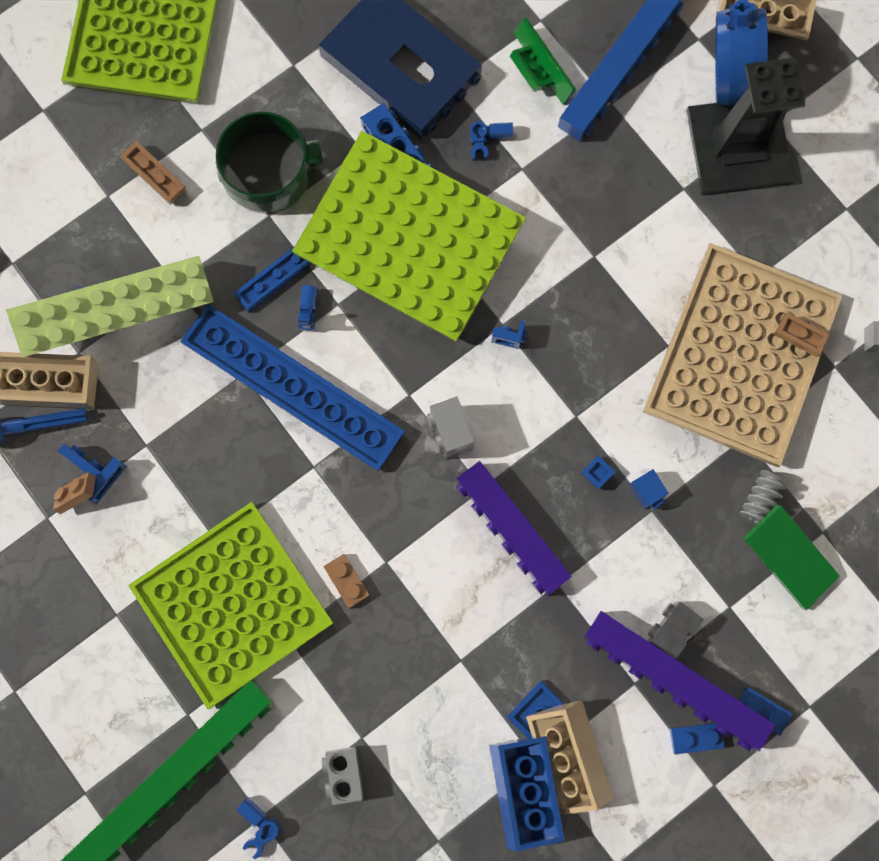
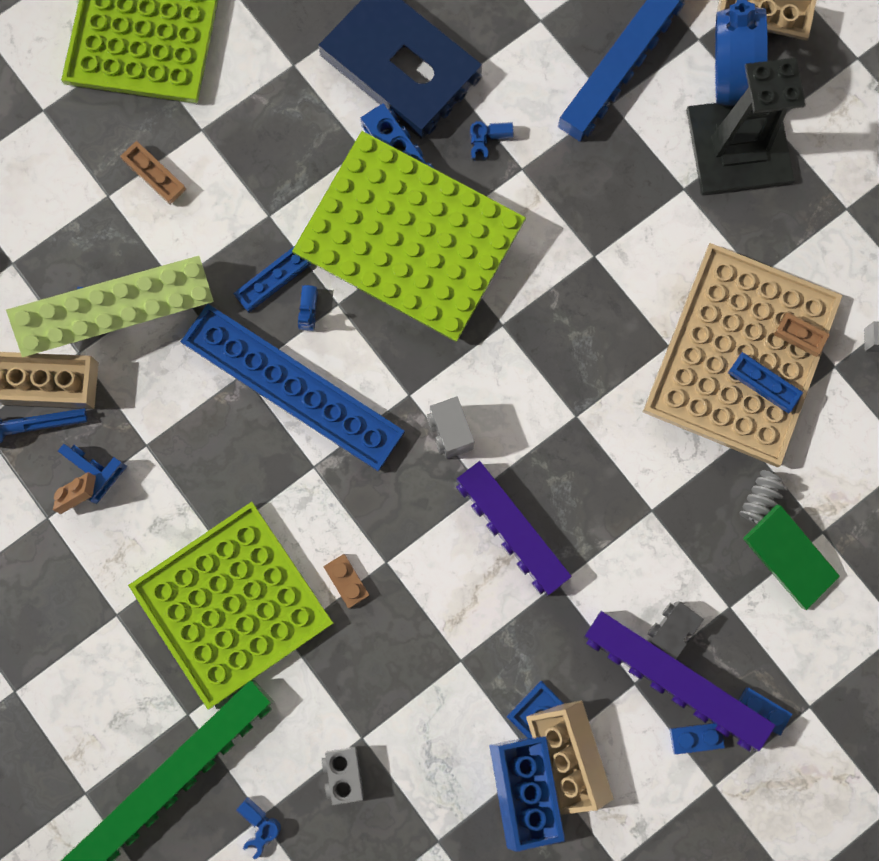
dark green cylinder [215,111,324,214] -> none
blue bracket [491,320,528,349] -> none
green bracket [509,17,576,105] -> none
blue plate [580,455,615,490] -> none
blue brick [629,469,669,509] -> none
none -> blue tile [728,352,804,414]

